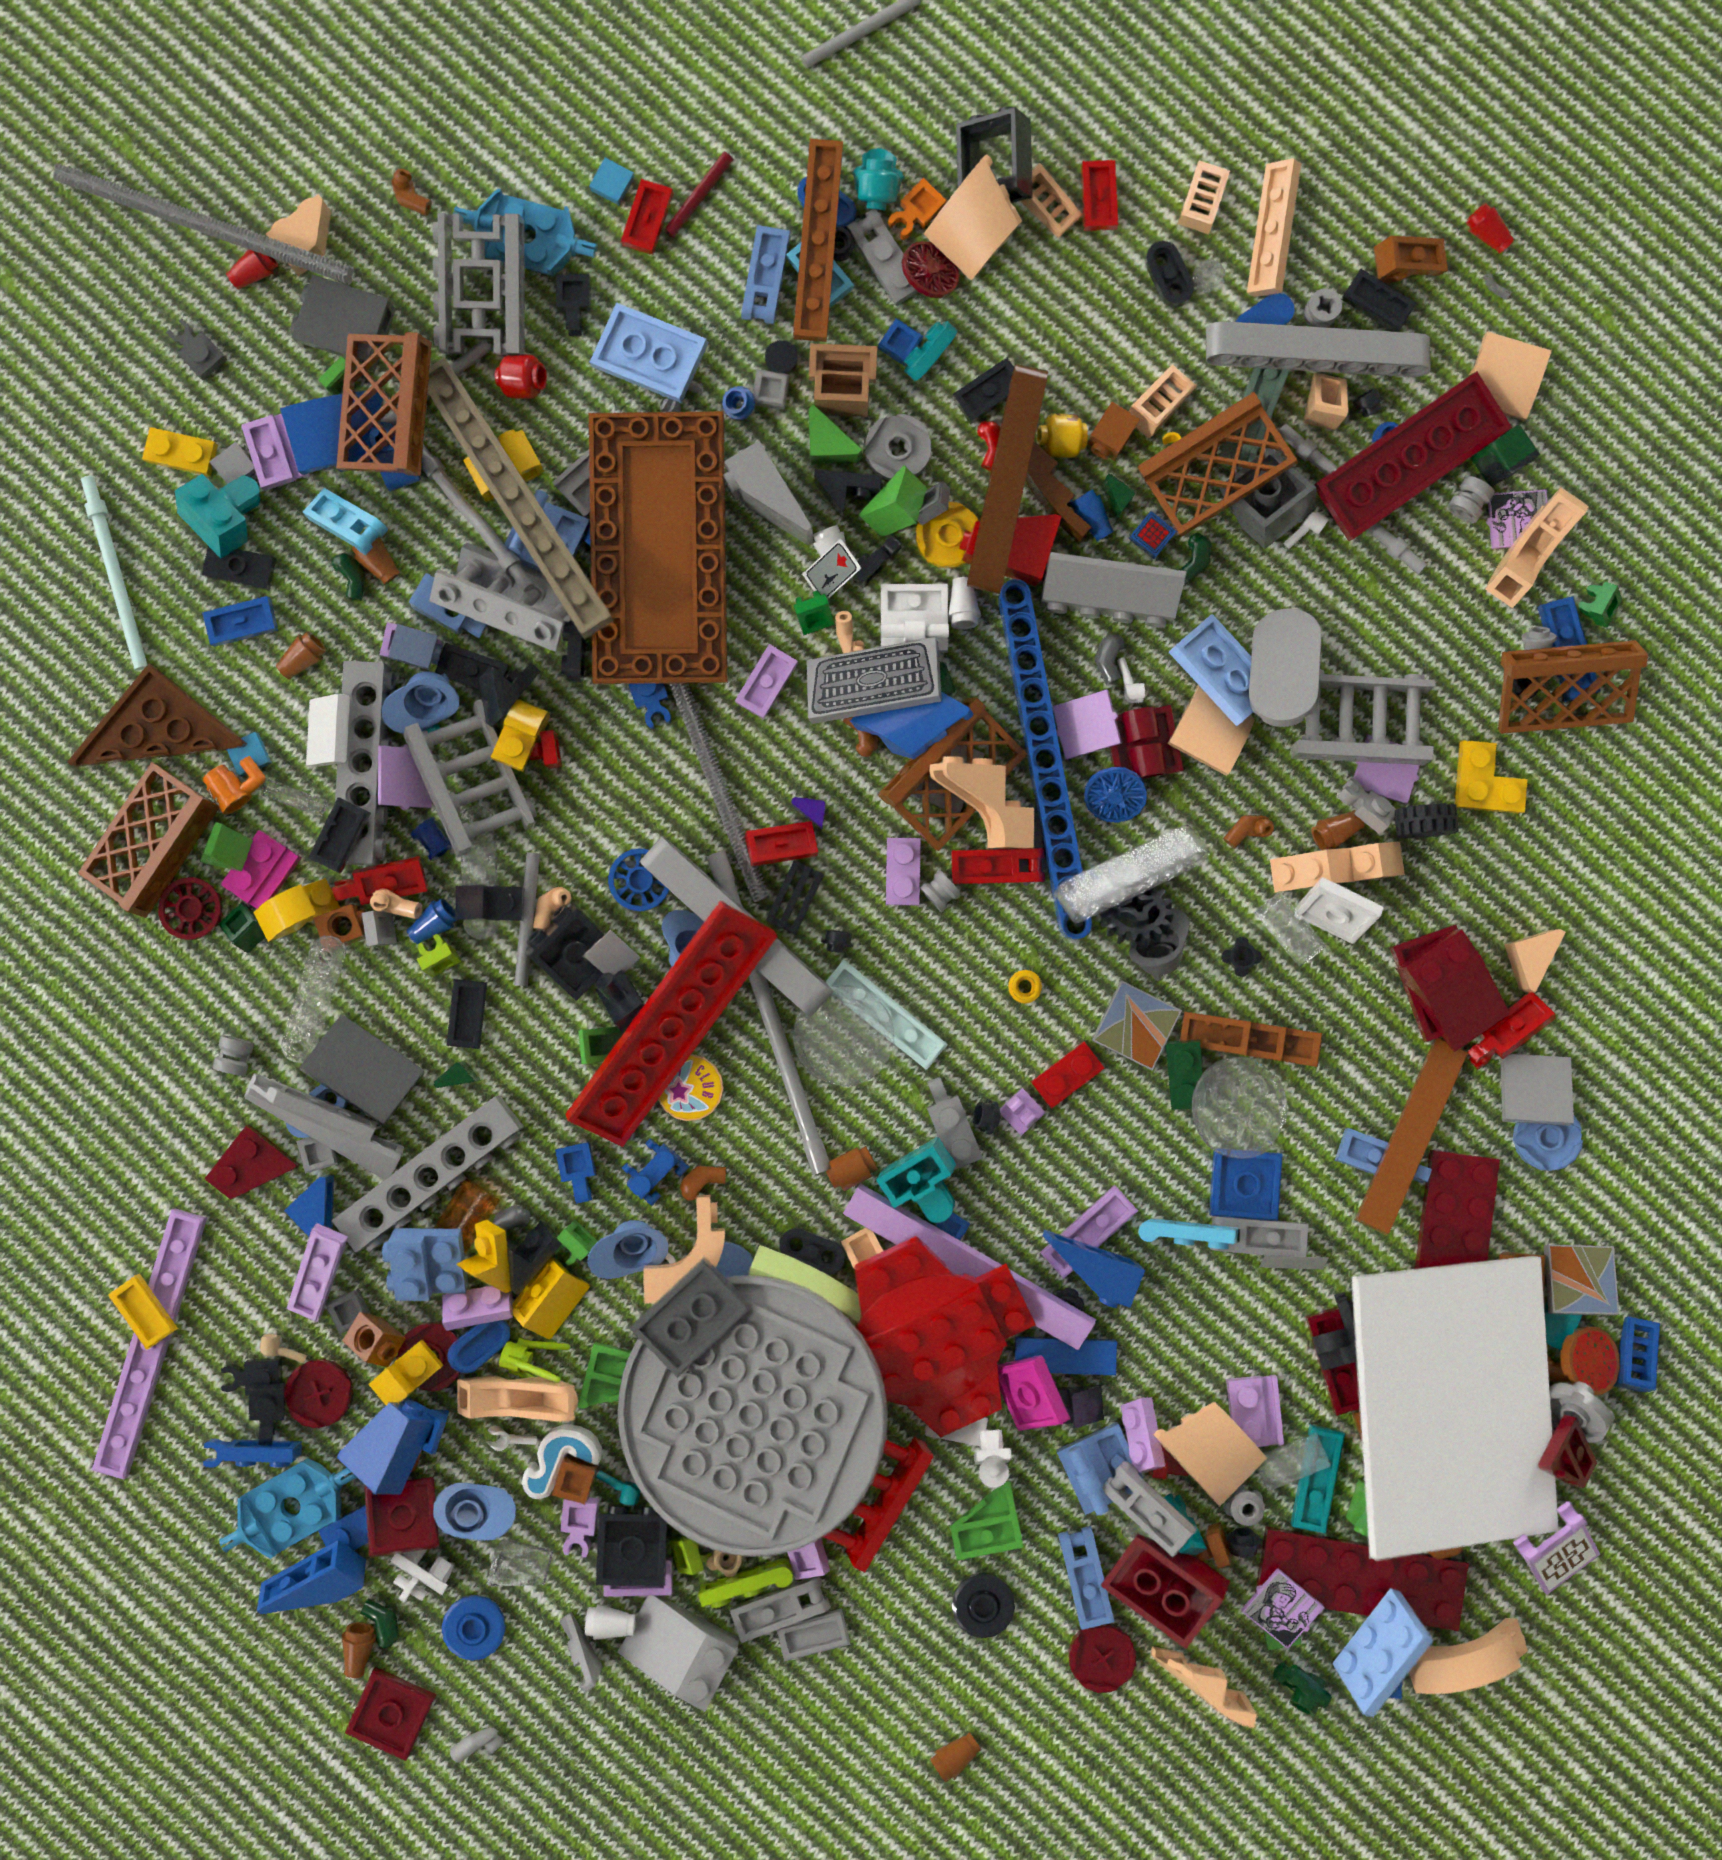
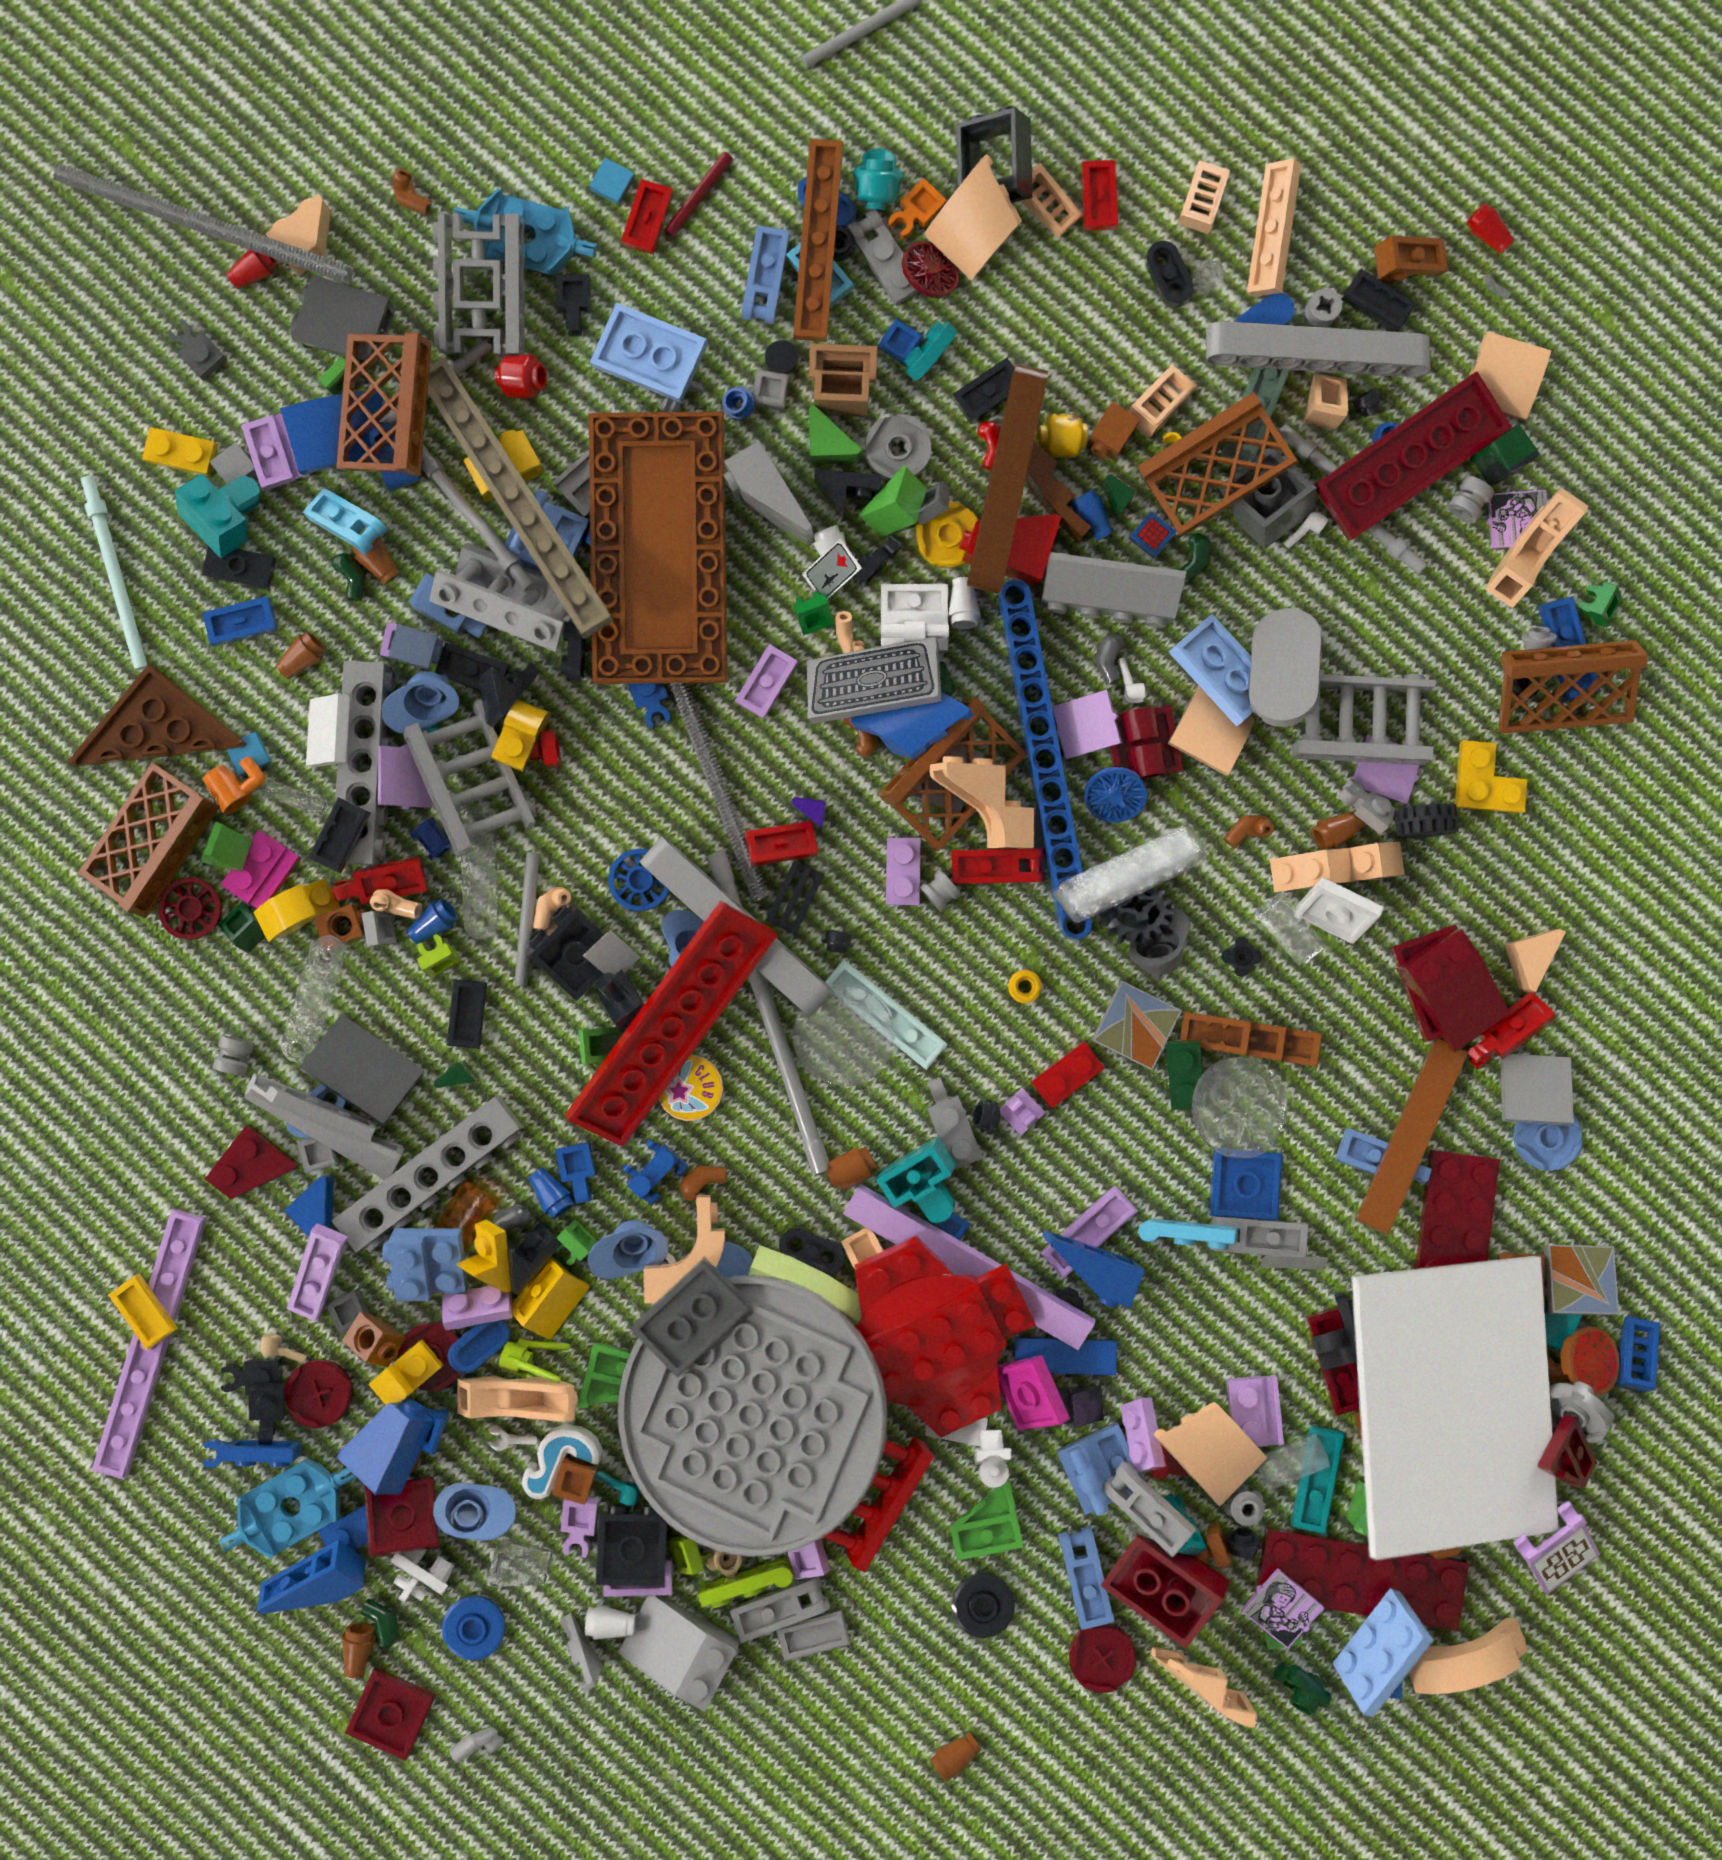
black slope [455,885,525,921] -> none
none -> blue cone [528,1167,574,1219]

